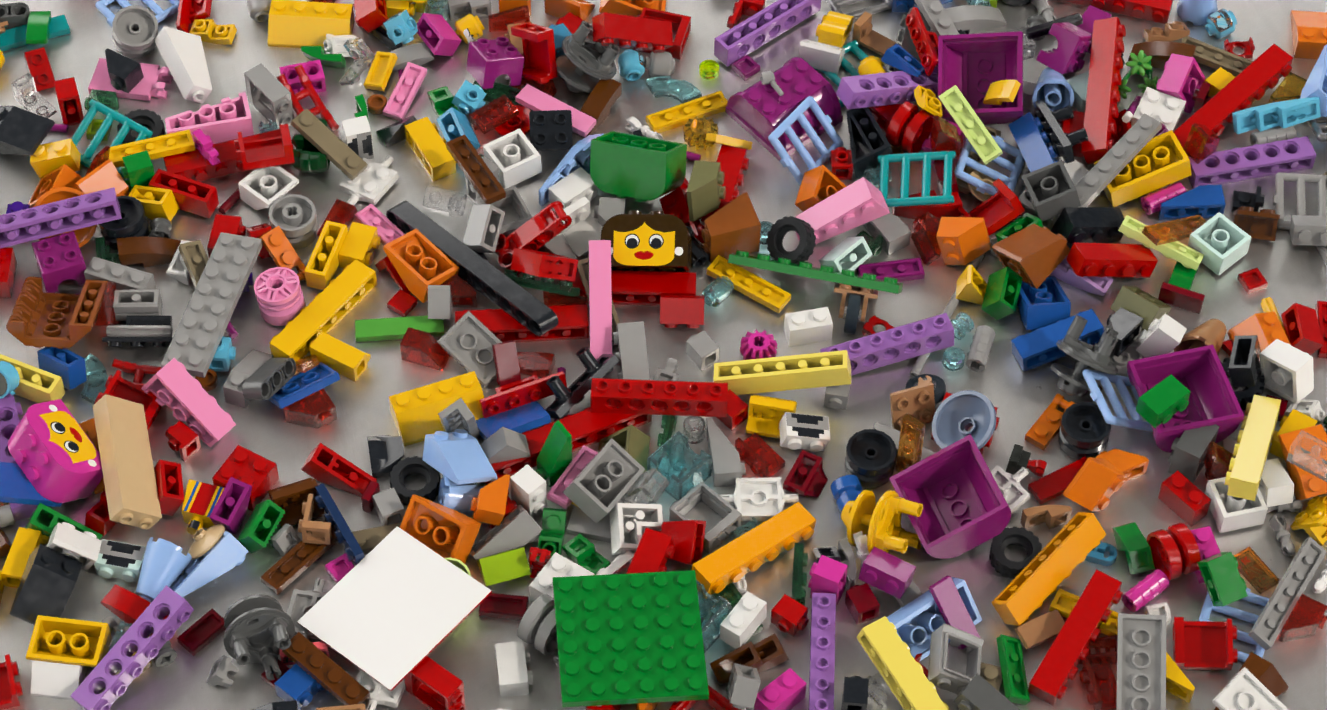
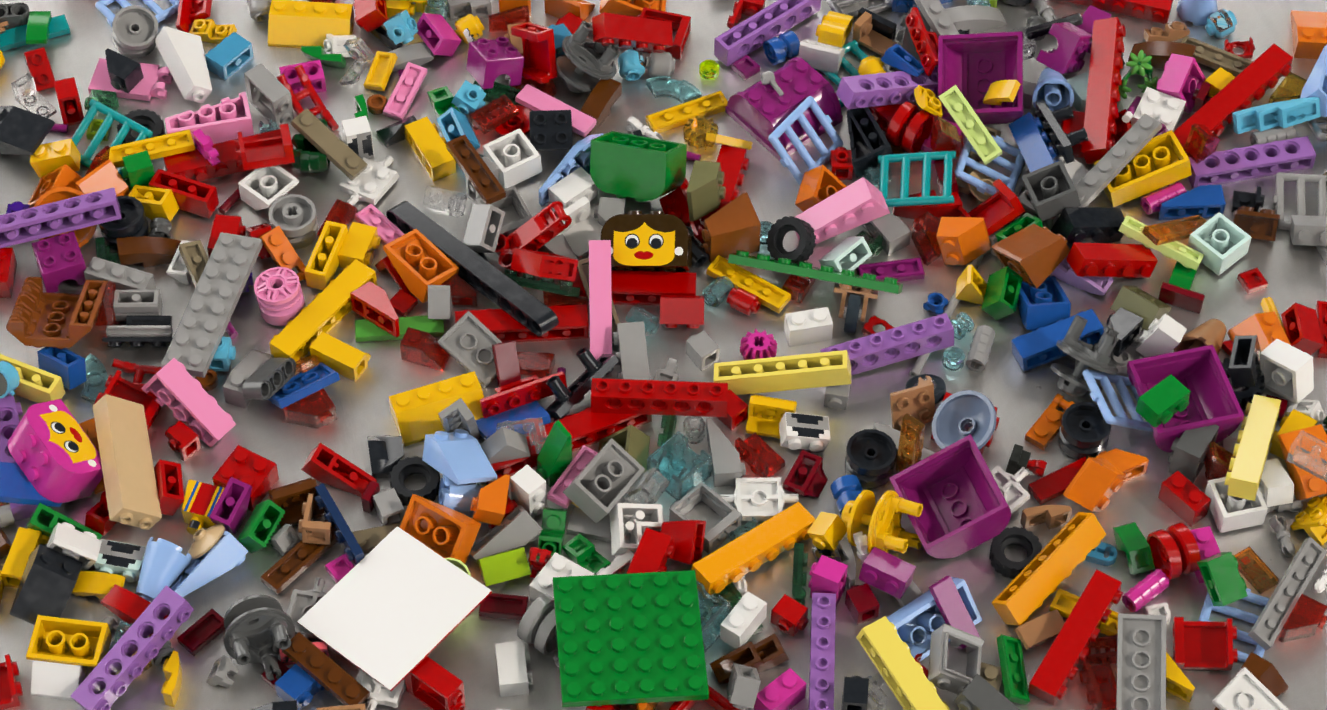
none -> yellow slope [72,571,126,600]
none -> yellow slope [161,650,182,707]
none -> dark azure brick [205,32,254,81]
none -> red slope [350,281,400,338]
none -> clear bracket [496,417,547,454]
none -> clear light blue brick [626,306,660,336]
none -> red brick [726,287,761,316]
none -> blue wheel [763,30,800,65]
none -> clear red slope [782,274,816,303]
none -> yellow brick [807,512,847,550]
none -> black tile [857,7,897,40]
none -> blue plate [923,293,948,315]

